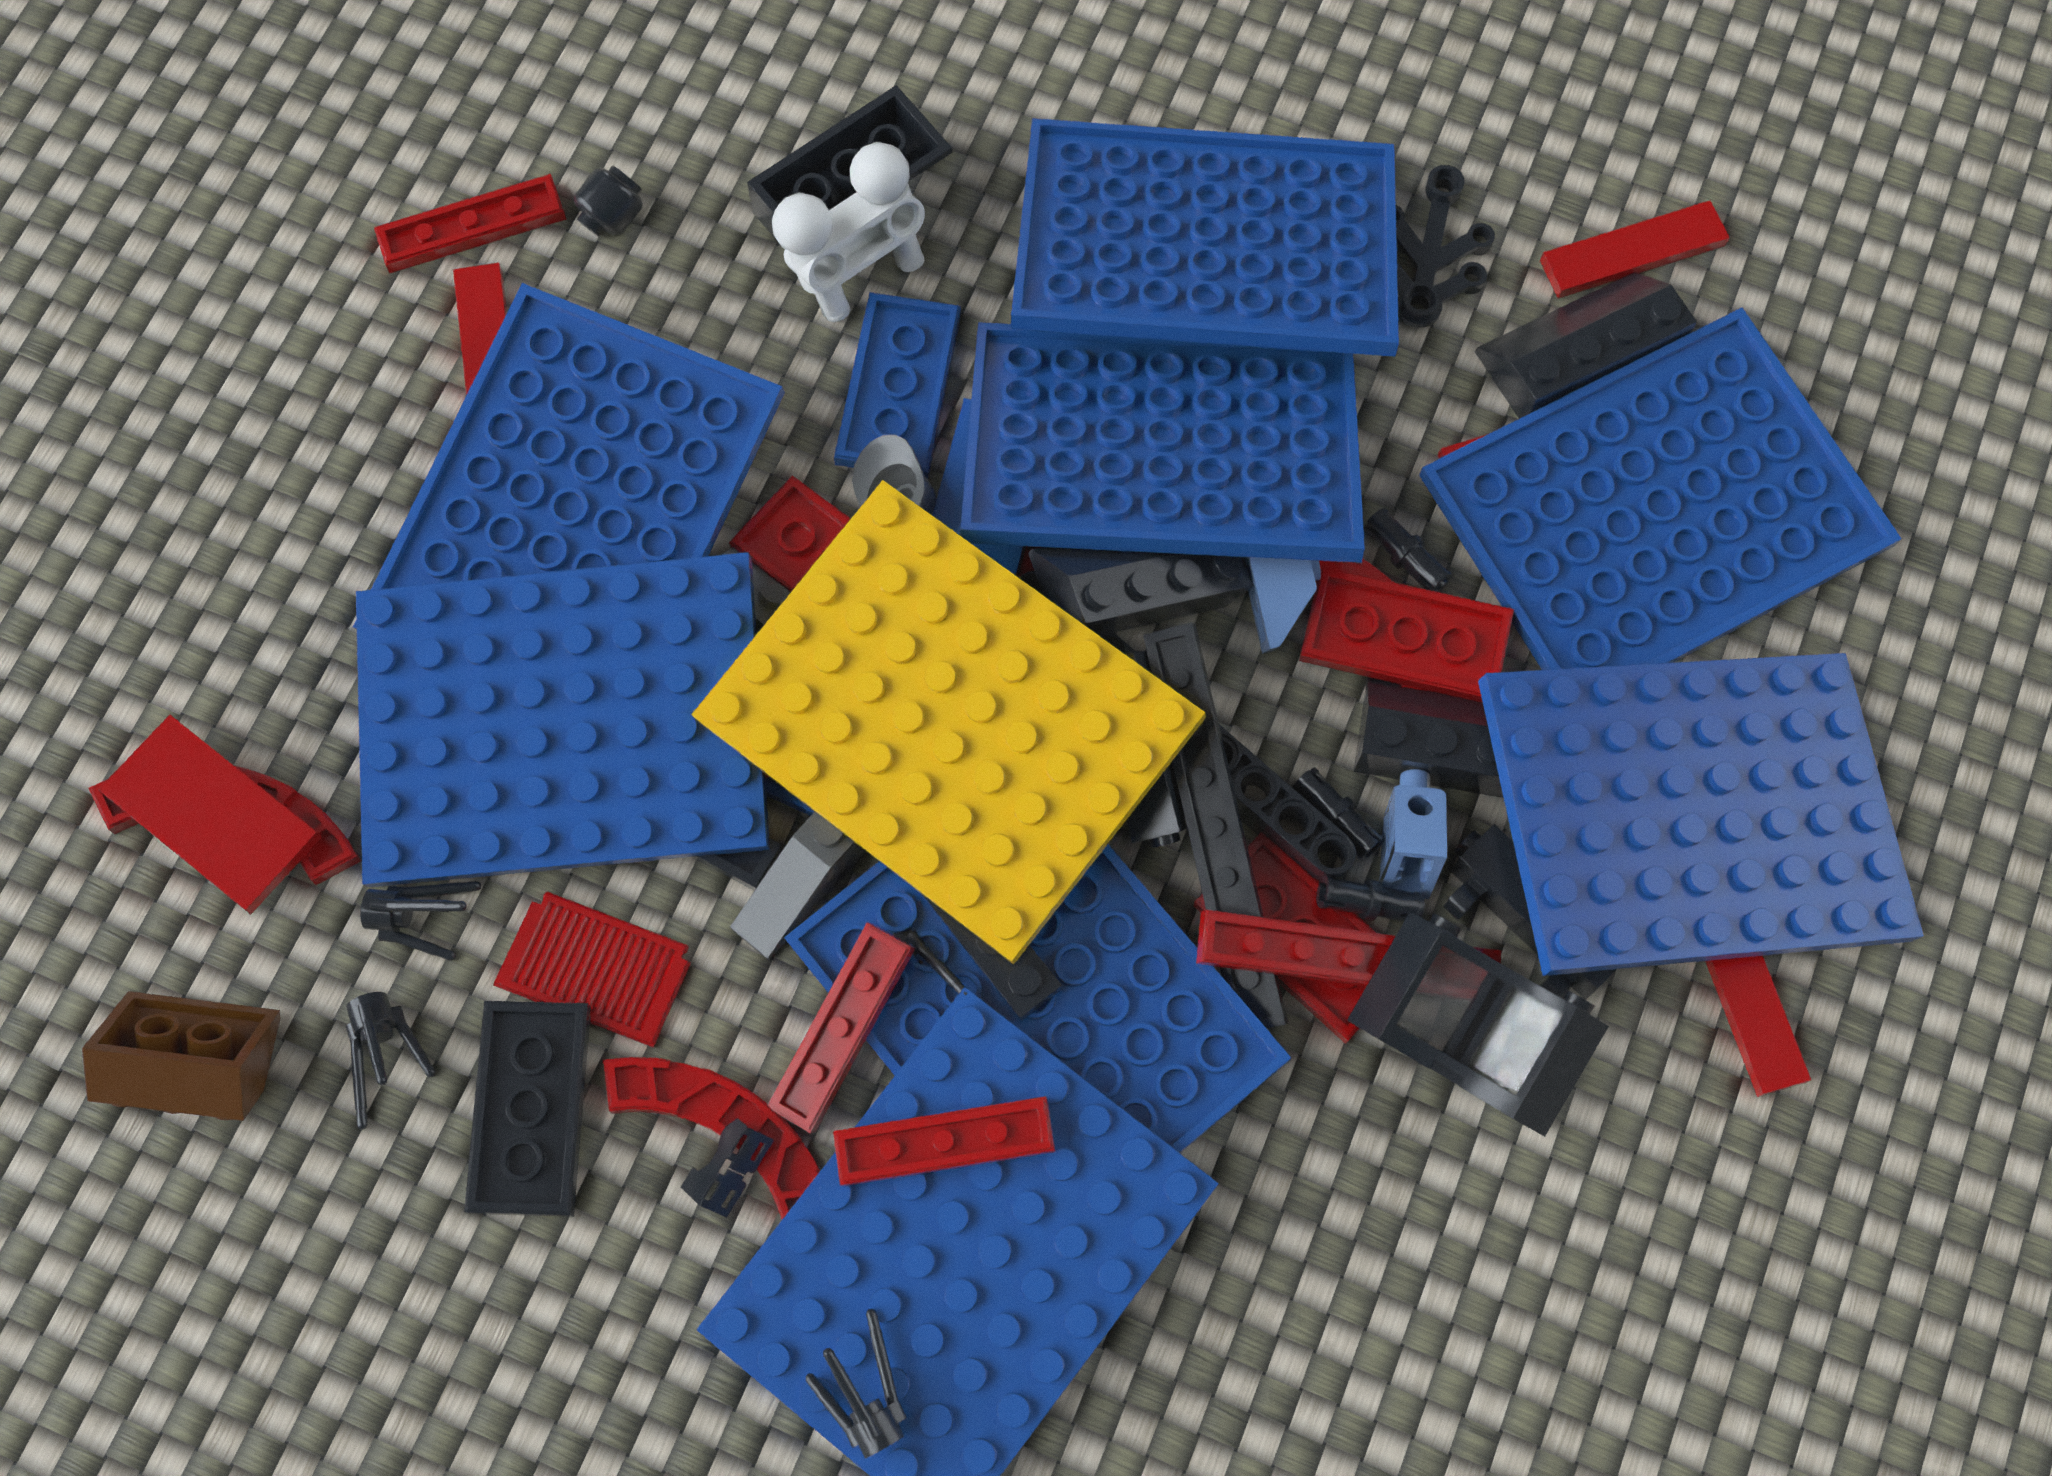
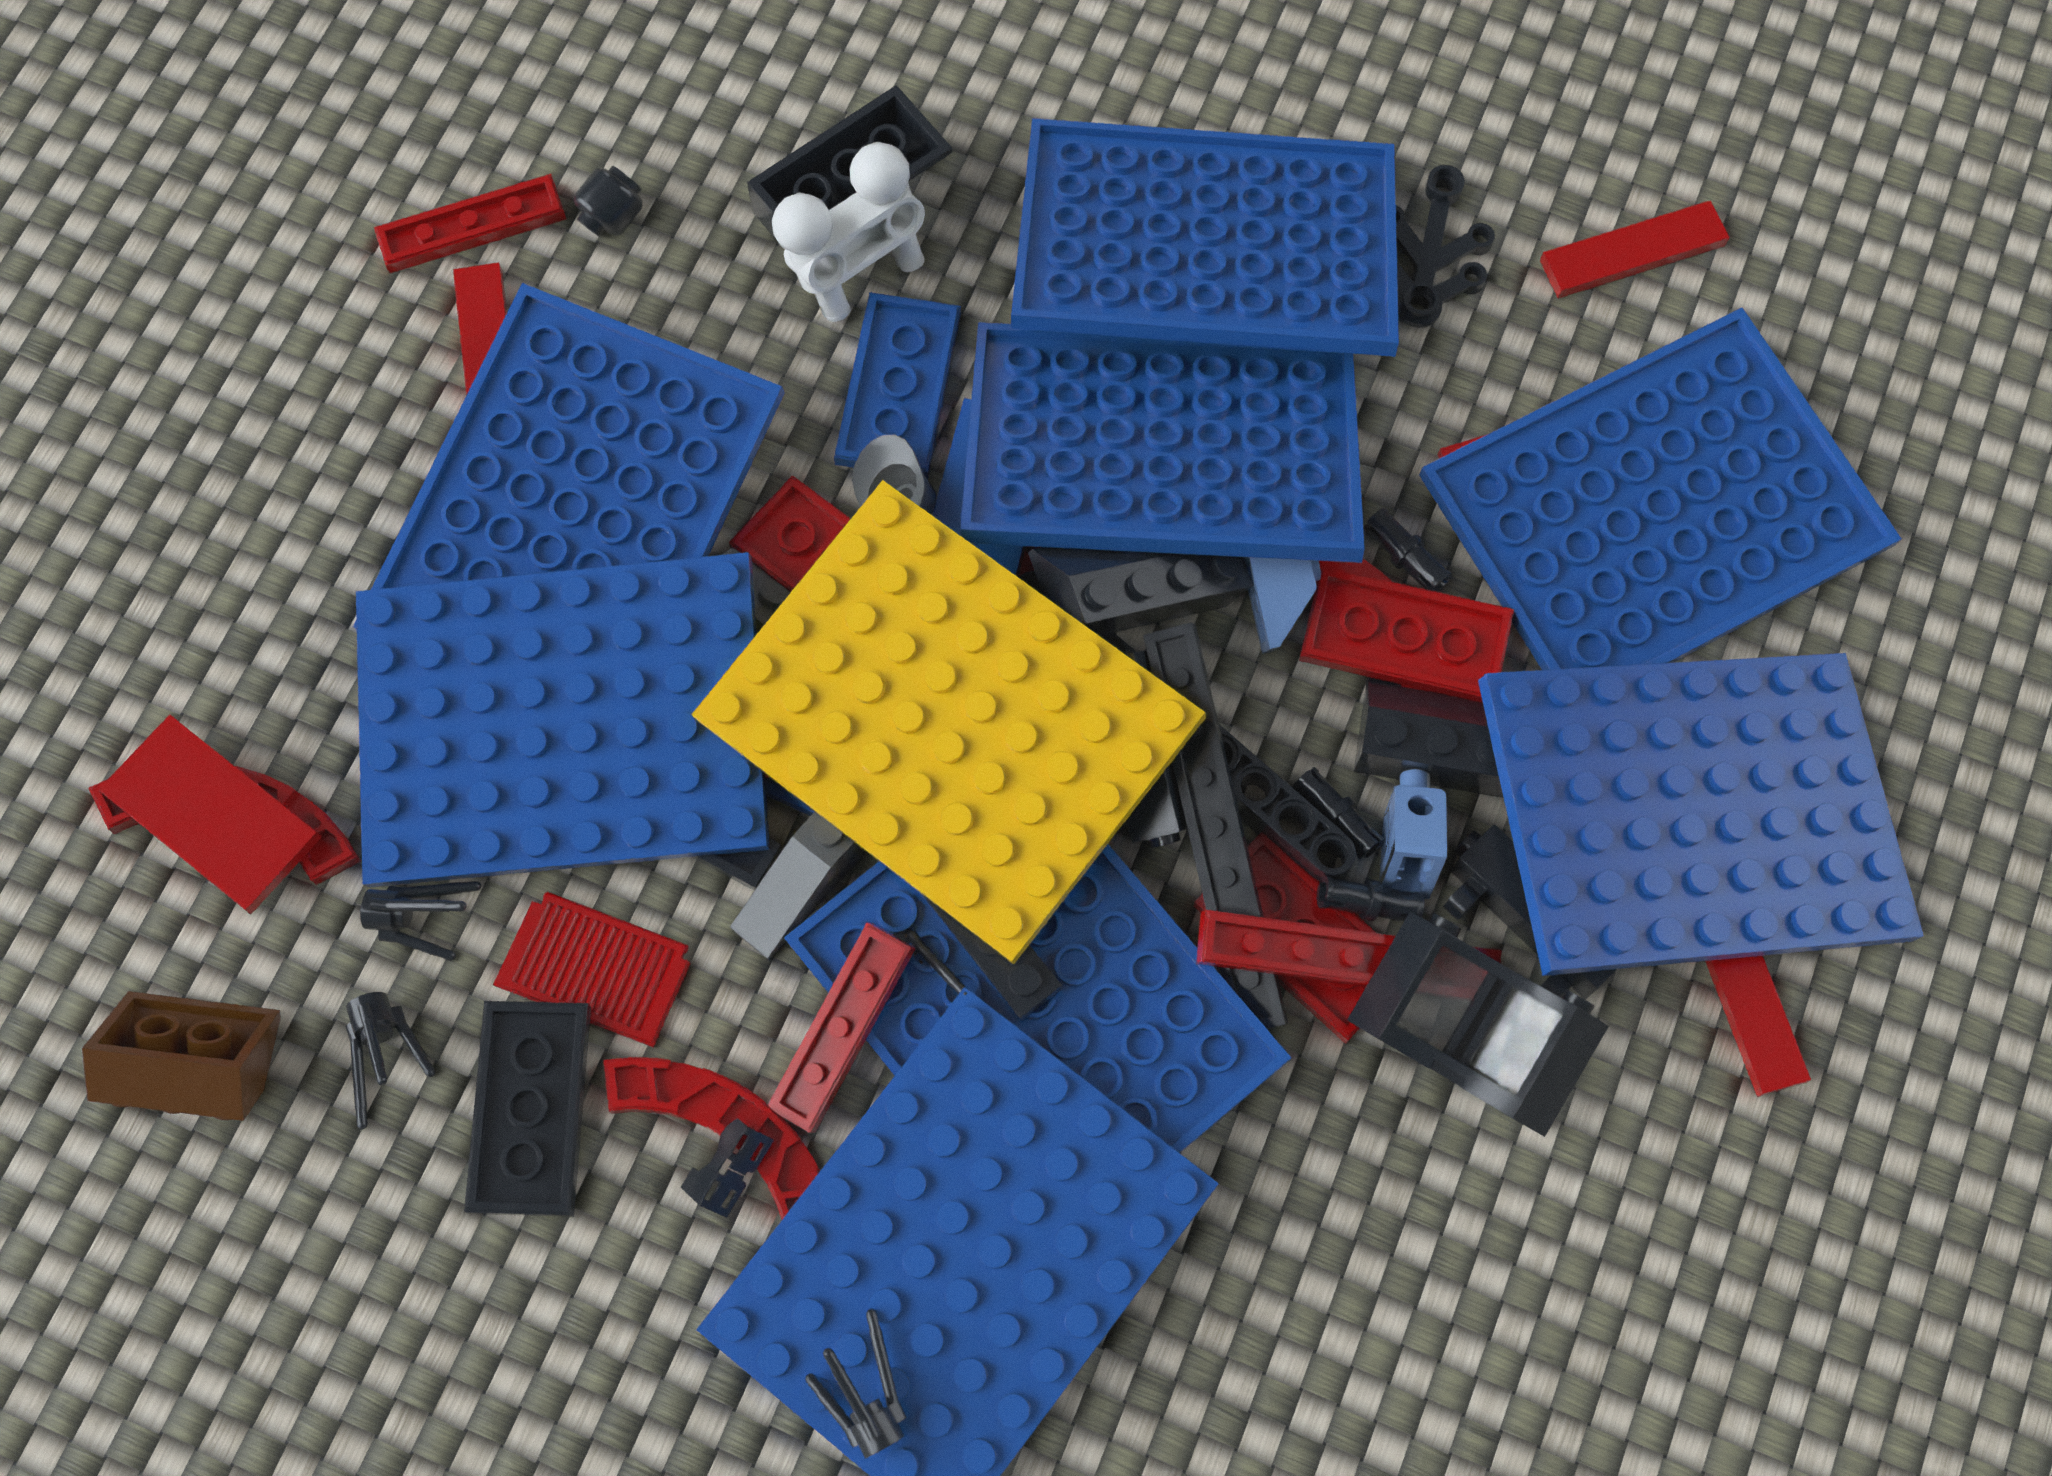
red tile [833,1096,1056,1186] -> none
black slope [1475,272,1697,419] -> none

